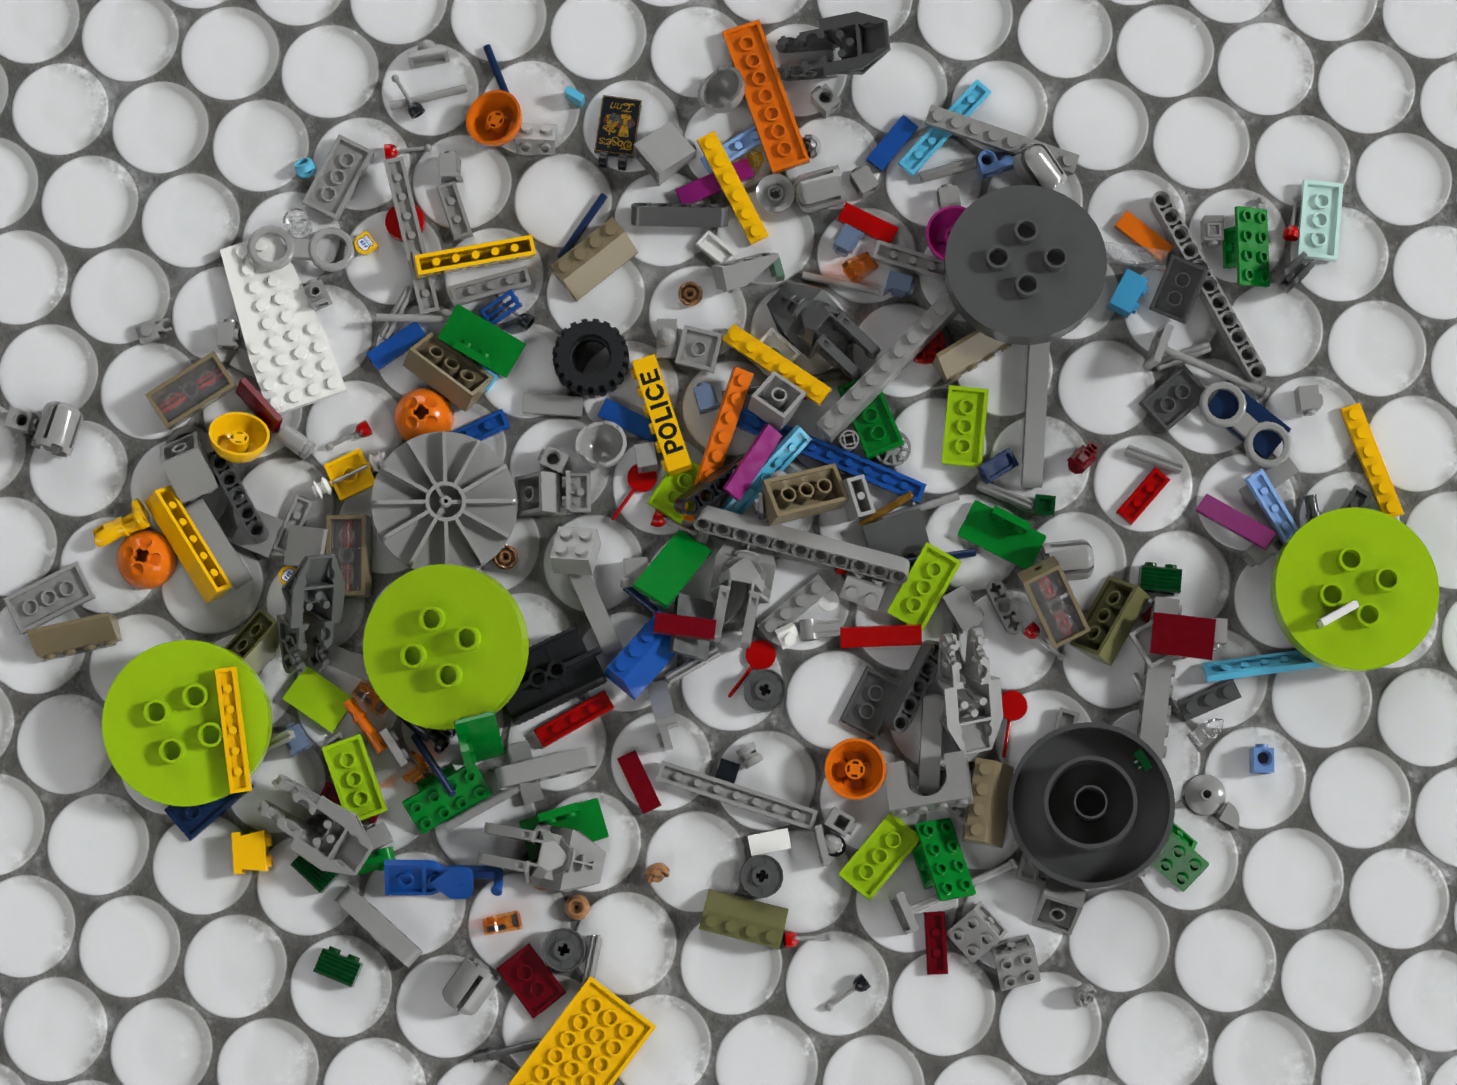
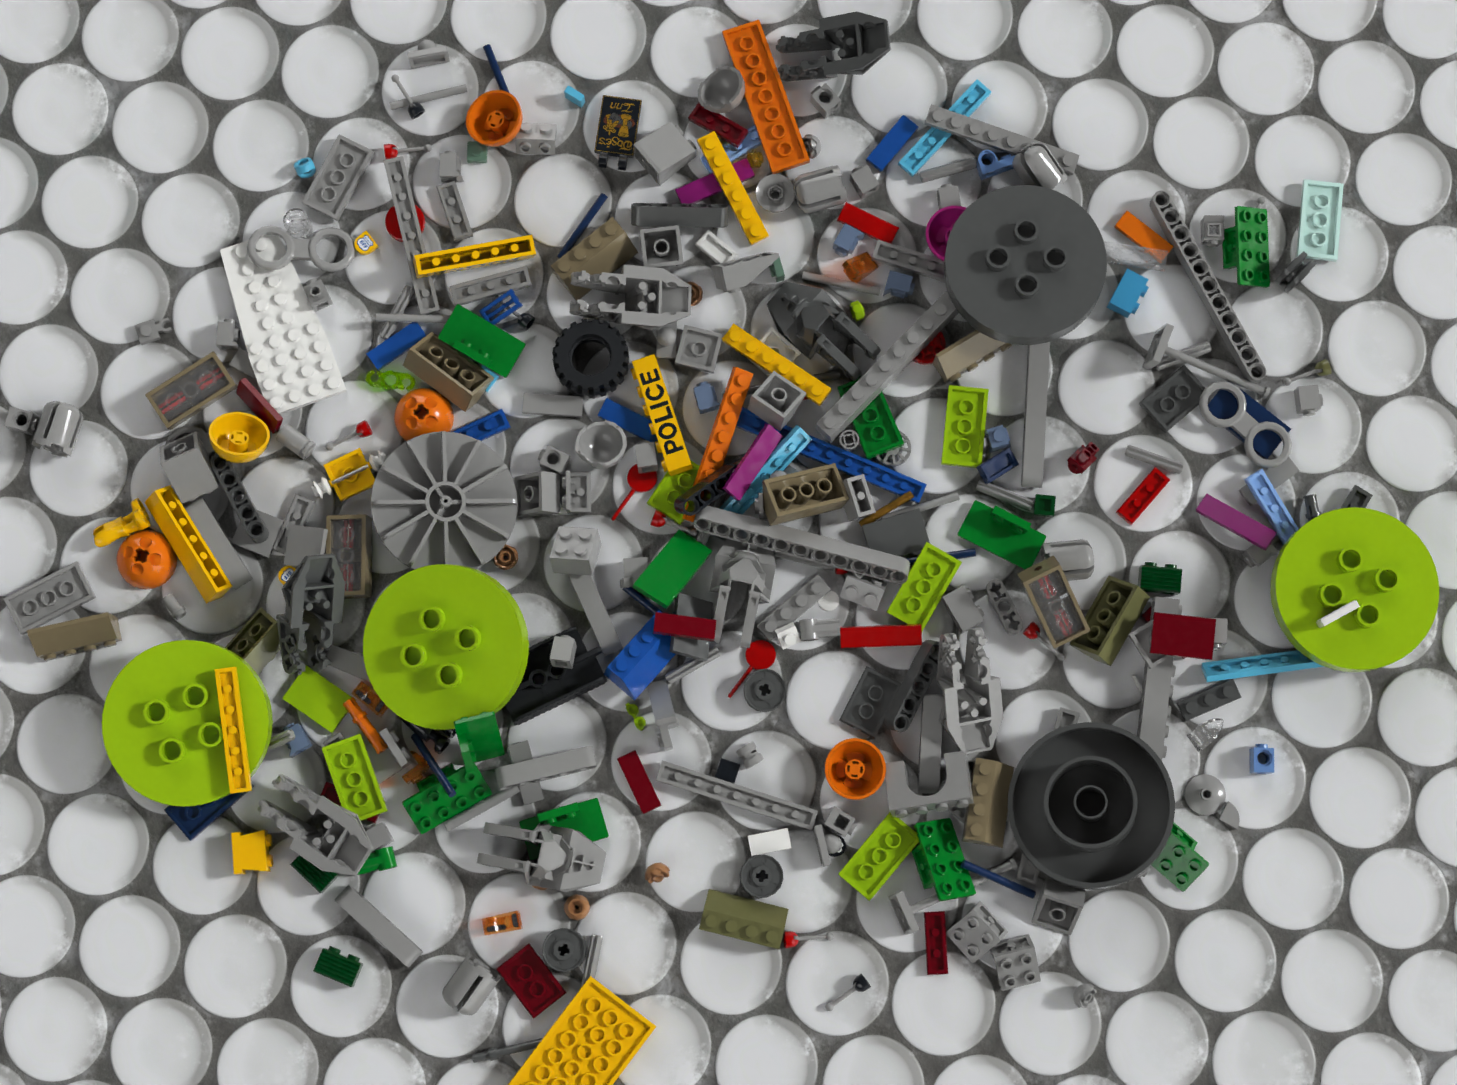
blue plate [384,859,503,899] -> none
red tile [534,690,615,748] -> none
red piece [1002,690,1028,758] -> none
dark green plate [1132,749,1152,773] -> none
dark grey tile [1149,254,1210,324] -> none
hinge [1282,194,1300,241] -> none
yellow plate [1339,402,1404,518] -> none
none -> light grey pin [161,594,186,620]
none -> clear neon green piece [365,370,416,391]
none -> sand green plate [467,141,488,163]
none -> light grey brick [550,635,577,669]
none -> light grey connector [569,265,692,331]
none -> lime piece [625,703,646,731]
none -> light grey slope [640,225,684,268]
none -> dark red tile [688,102,748,148]
none -> lime tile [849,300,865,322]
none -> dark blue bar [961,860,1036,899]
none -> sand blue window [984,425,1011,453]
none -> hinge [1283,359,1332,386]

